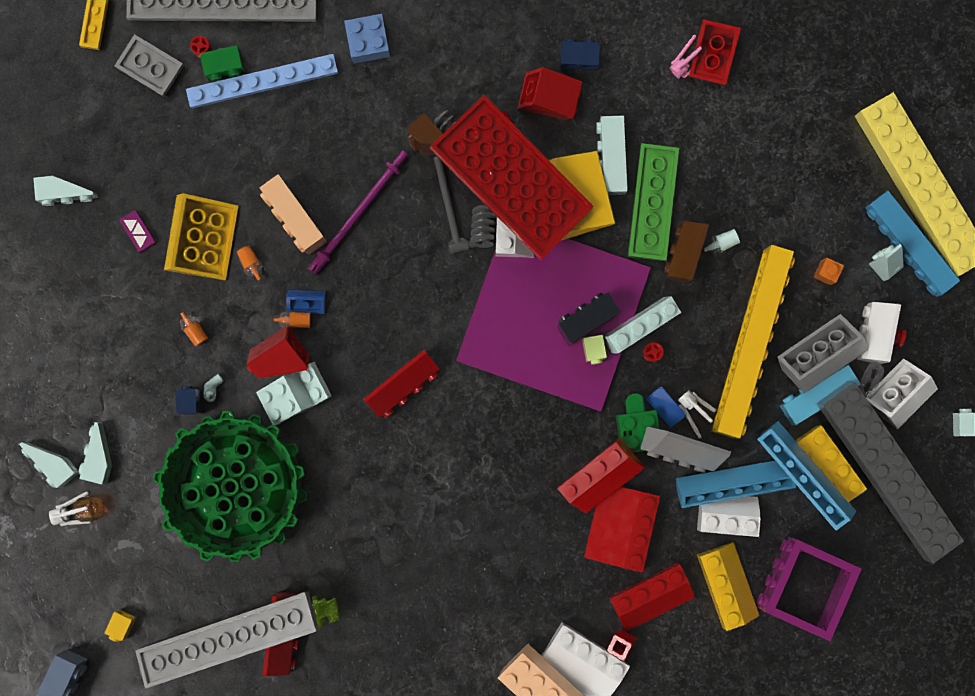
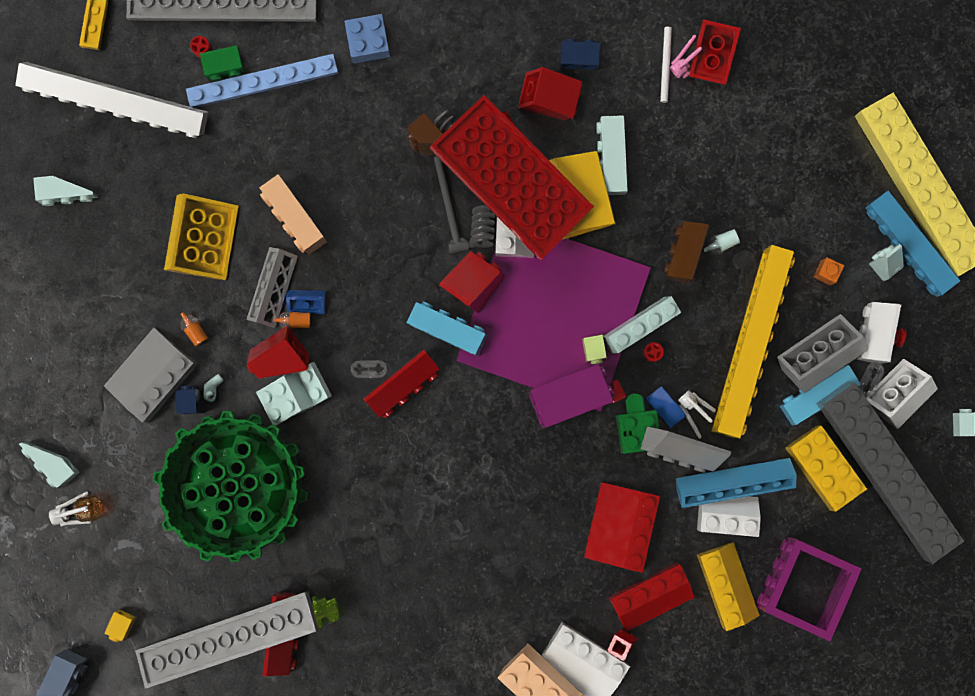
light aqua slope [79,422,112,484] -> none
light grey plate [115,34,184,97] -> none
magenta tile [119,210,156,253] -> none
orange piece [237,246,263,281] -> none
magenta bar [307,150,408,275] -> none
black brick [557,292,620,346] -> none
red slope [557,437,645,513] -> none
bright green plate [628,143,679,261] -> none
dark azure brick [757,421,856,530] -> none
none -> white brick [15,62,208,138]
none -> light grey slope [104,328,198,423]
none -> light grey fence [246,247,298,328]
none -> clear beam [351,360,388,378]
none -> medium azure brick [407,301,487,357]
none -> red slope [439,251,505,313]
none -> magenta window [528,364,615,428]
none -> red slope [609,380,626,404]
none -> white bar [660,27,672,103]

